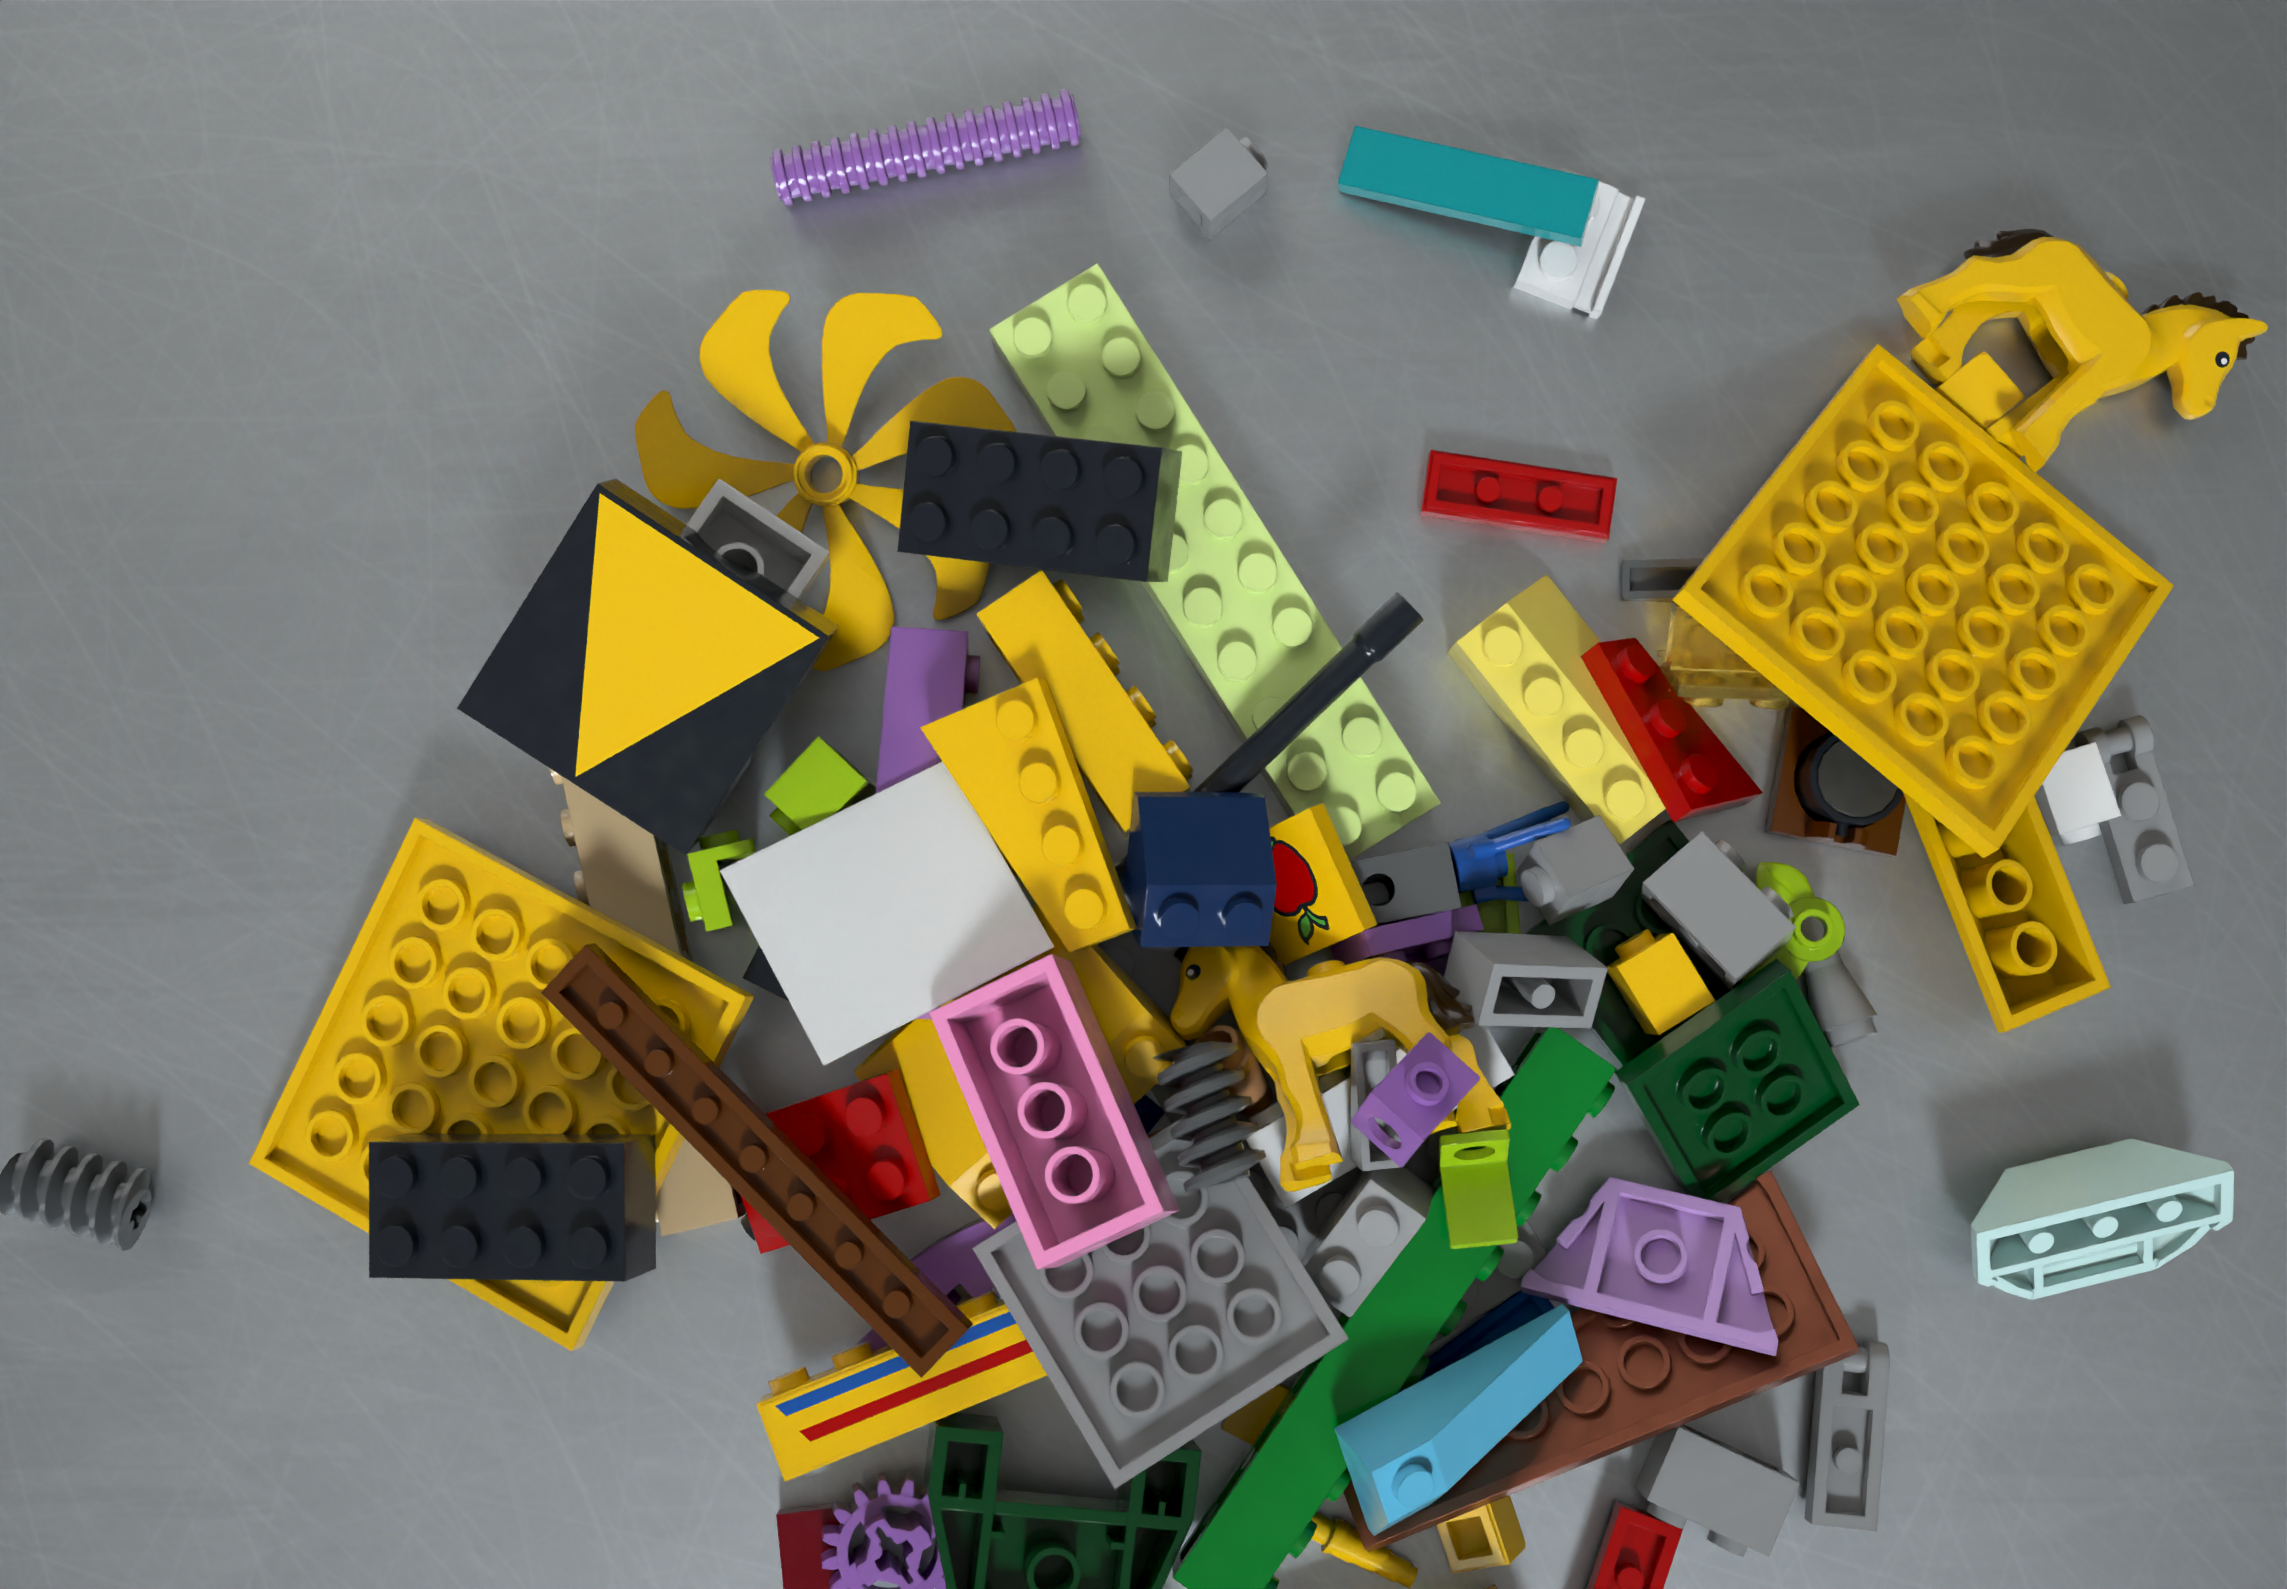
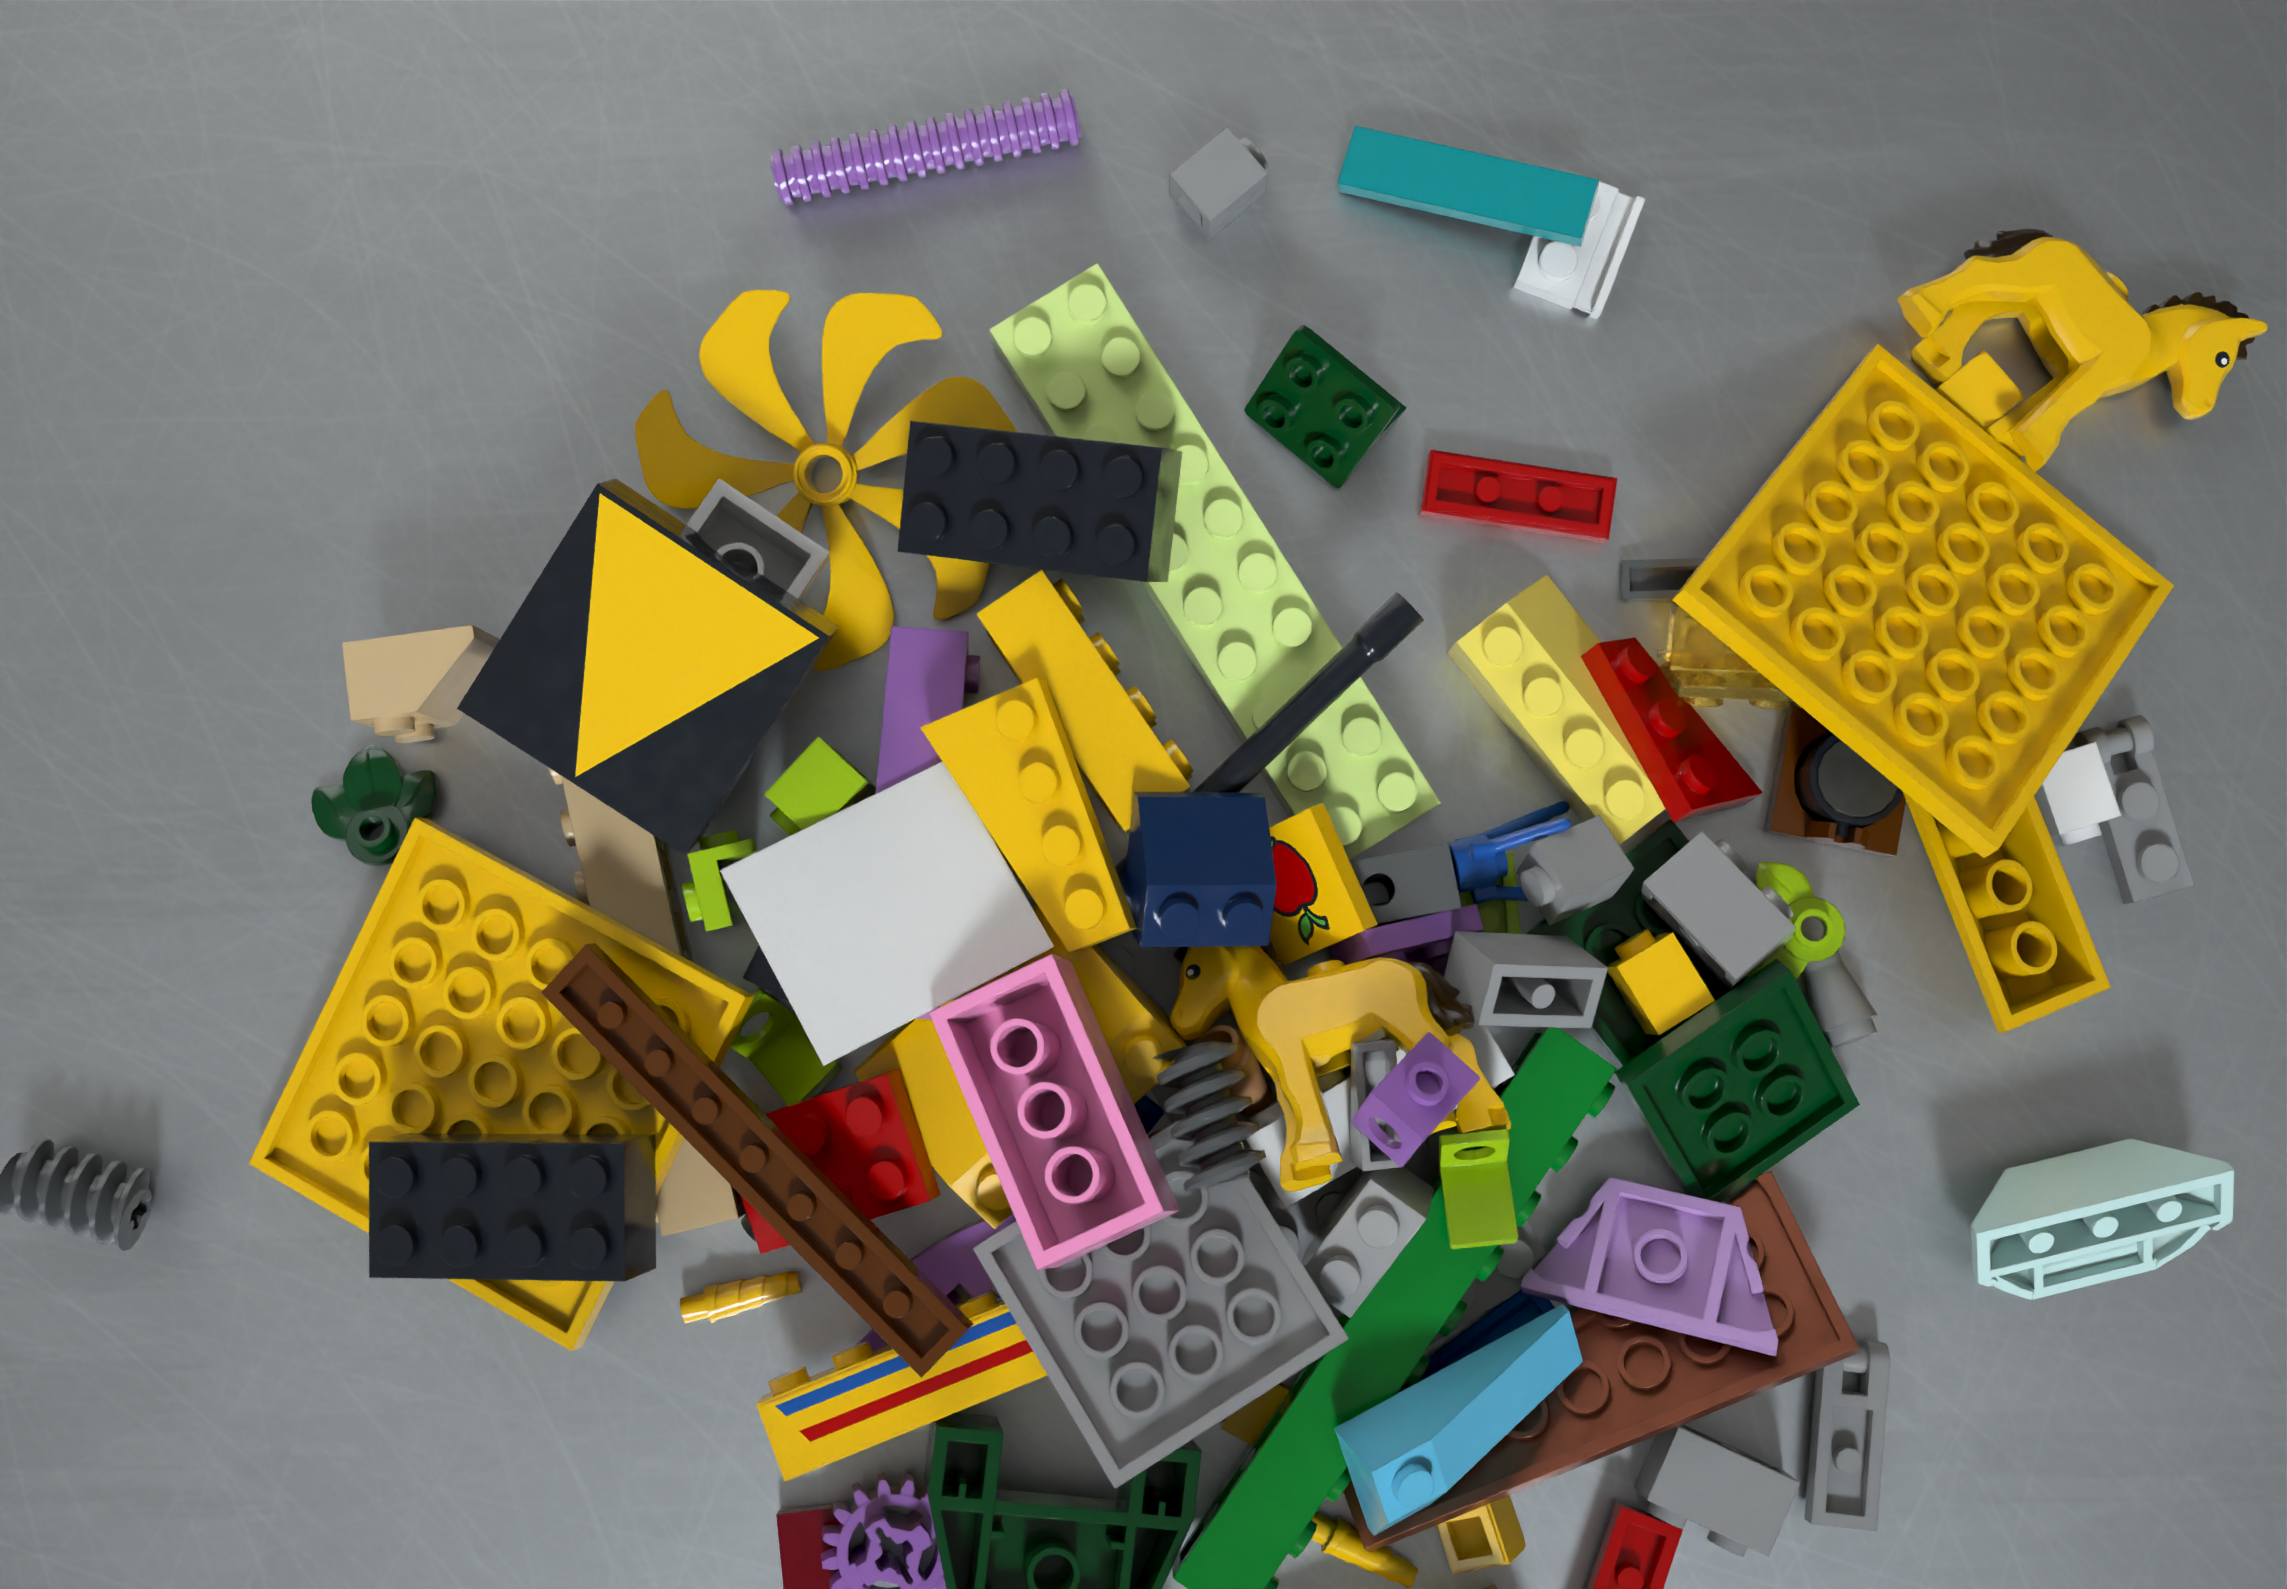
none -> dark green plate [311,744,438,866]
none -> tan slope [342,625,500,743]
none -> yellow animal [680,1271,803,1324]
none -> lime bracket [730,988,843,1105]
none -> dark green bracket [1244,325,1407,488]

